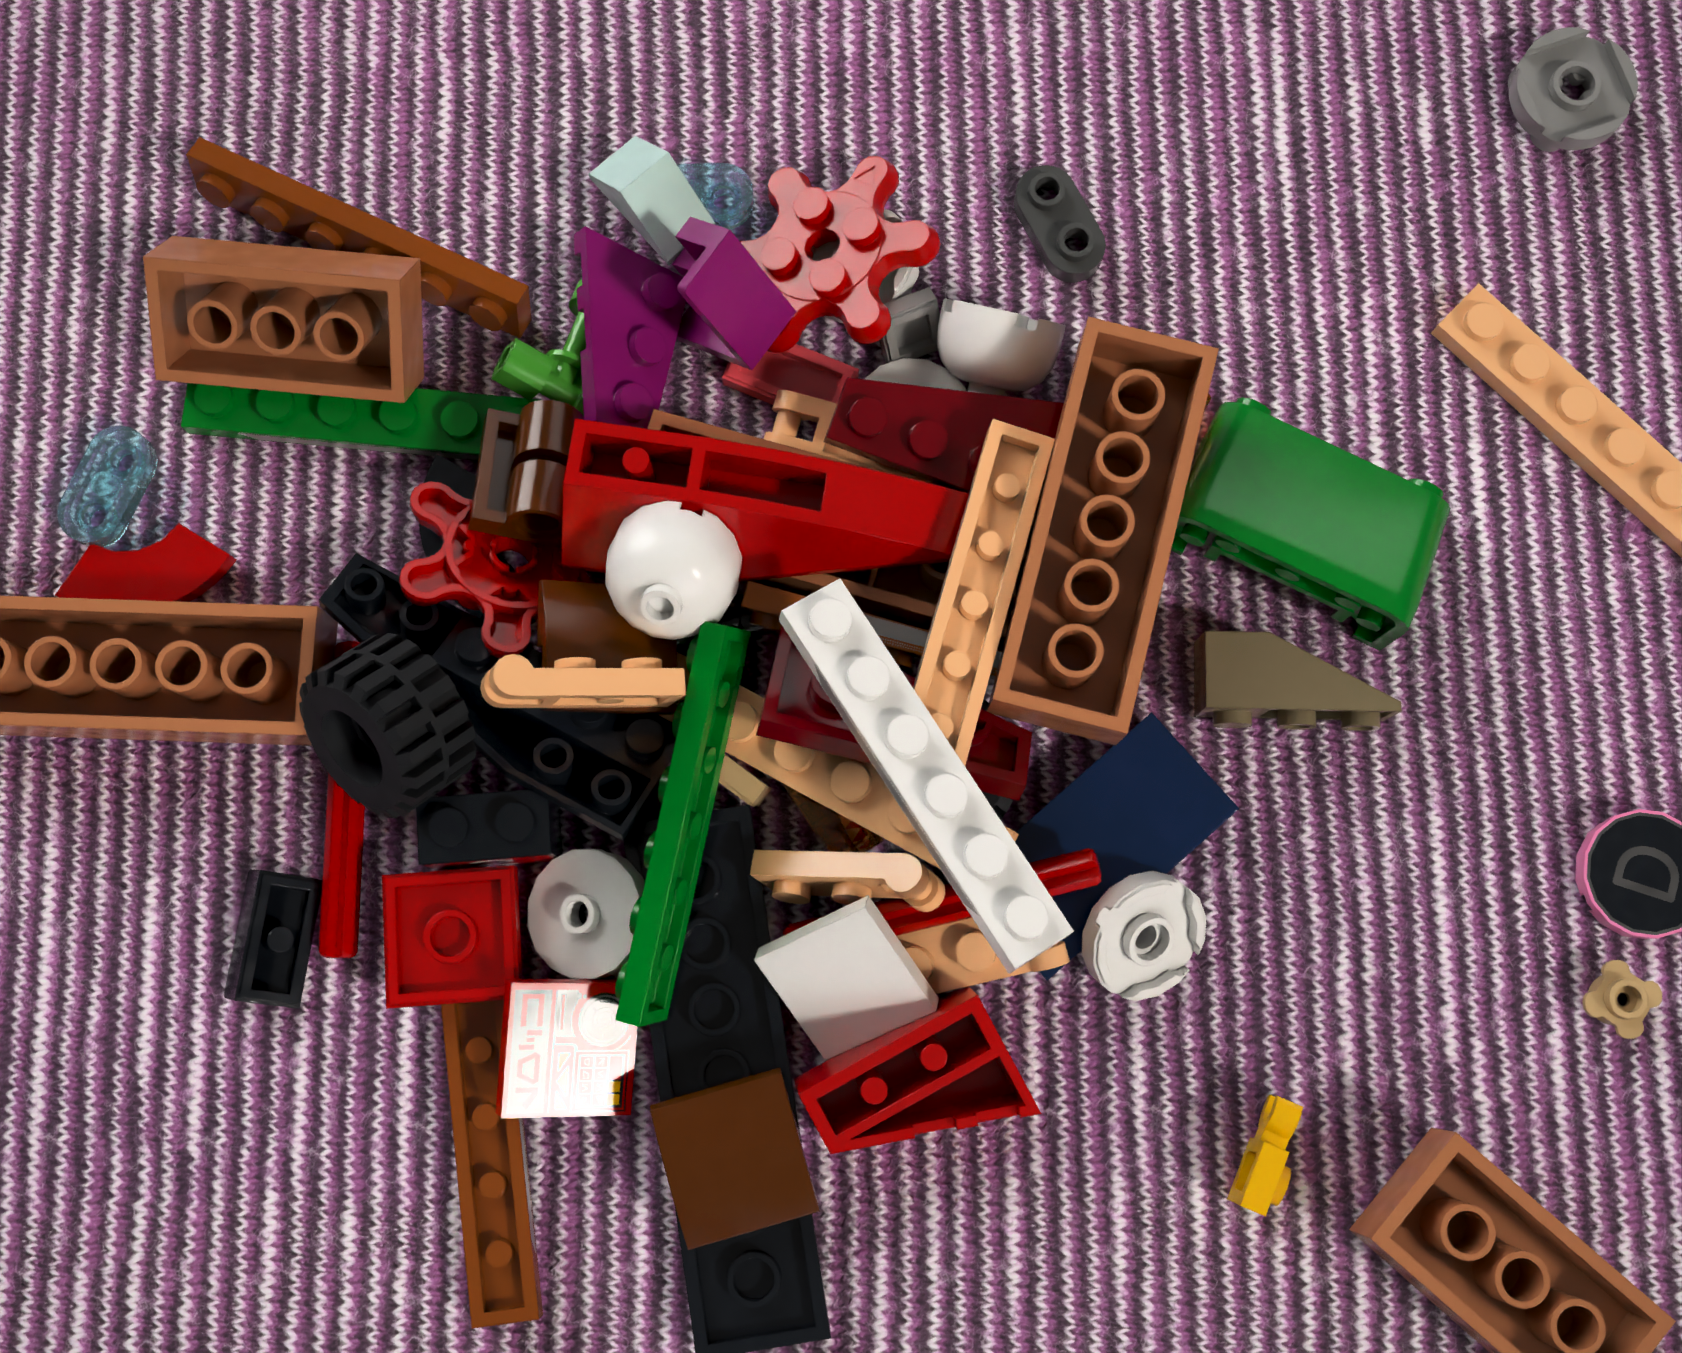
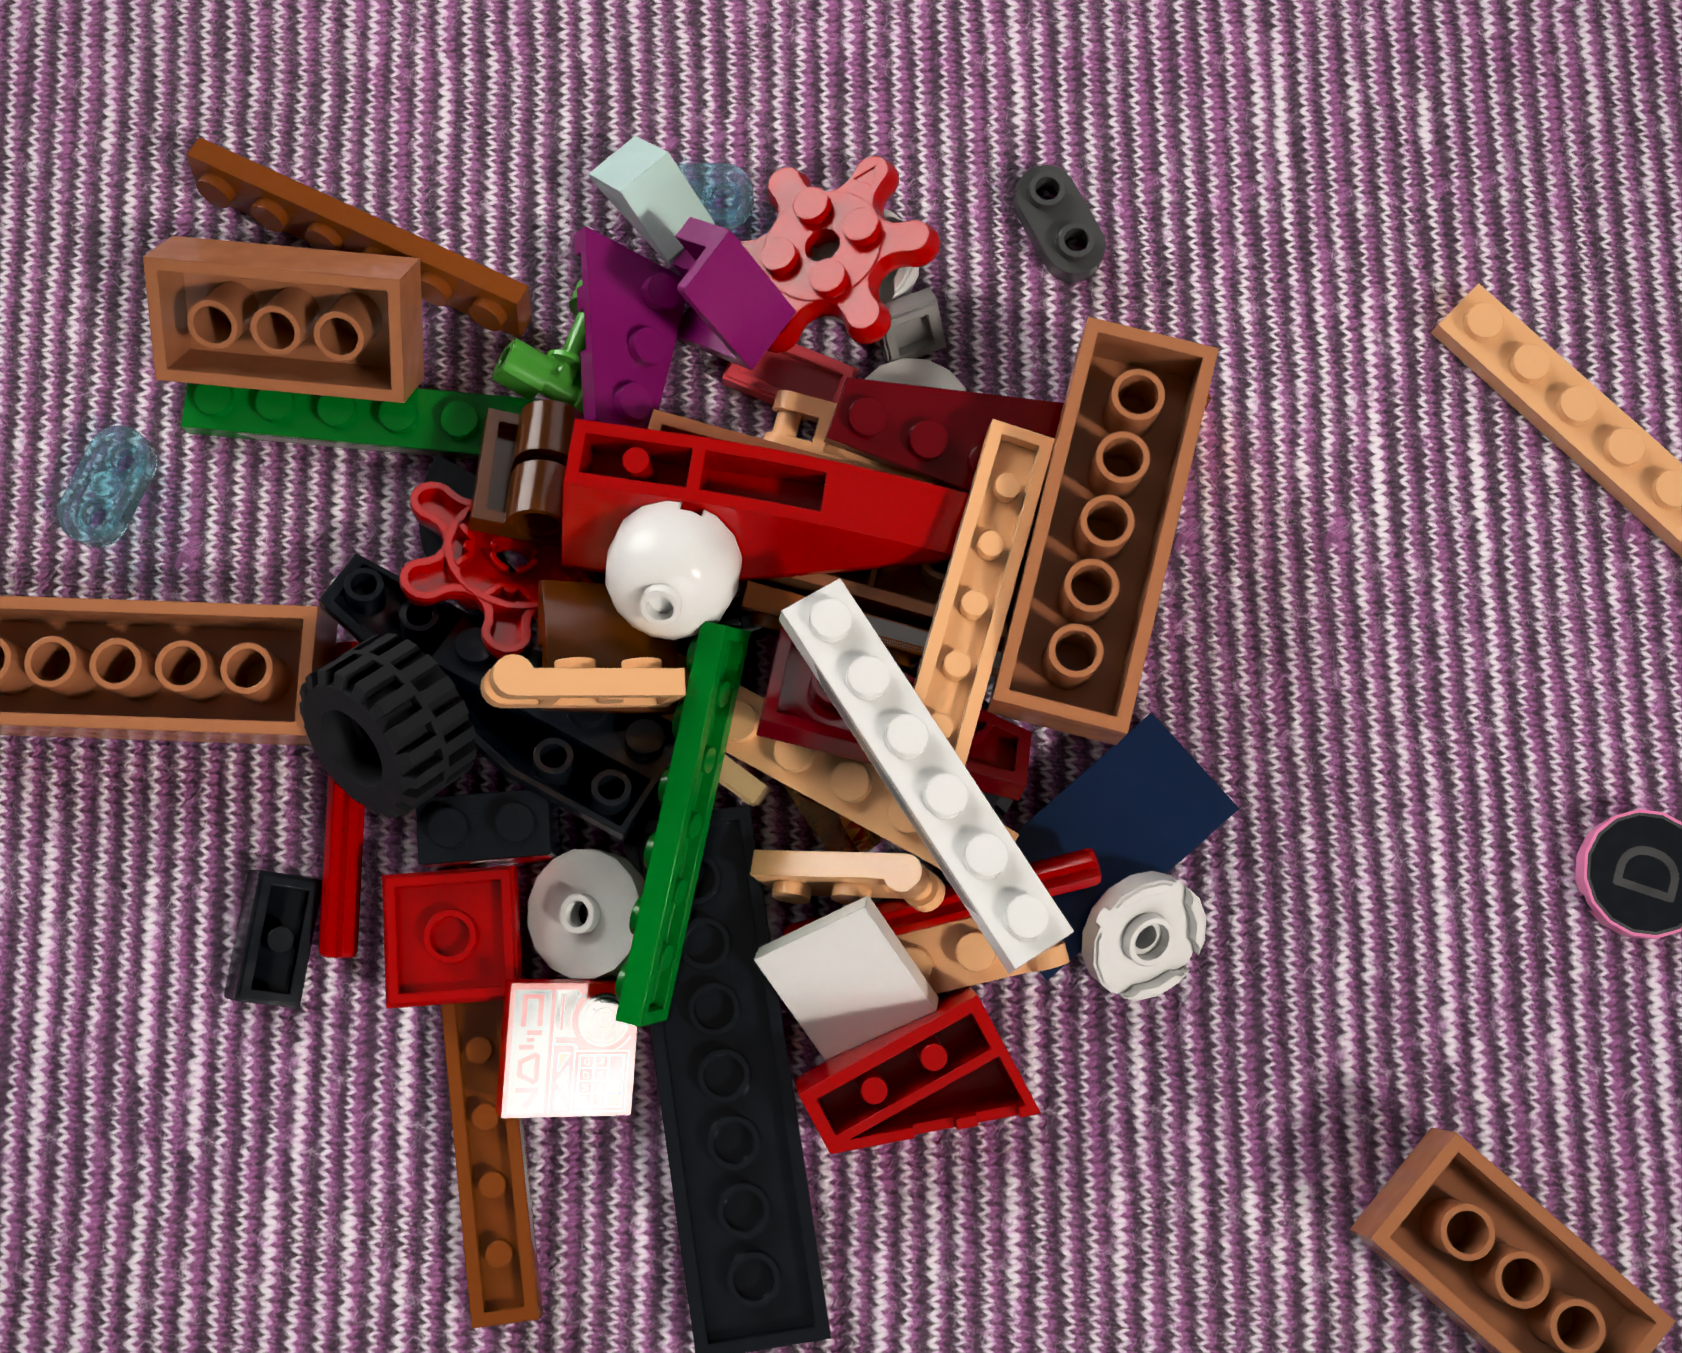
red tile [55,523,237,602] -> none
reddish brown slope [650,1067,820,1250] -> none
white cylinder [937,298,1066,396] -> none
green windscreen [1171,397,1451,651] -> none
dark tan slope [1194,631,1402,731] -> none
yellow plate [1227,1095,1303,1217] -> none
light grey plate [1508,27,1638,152] -> none
tan plate [1582,960,1662,1039] -> none

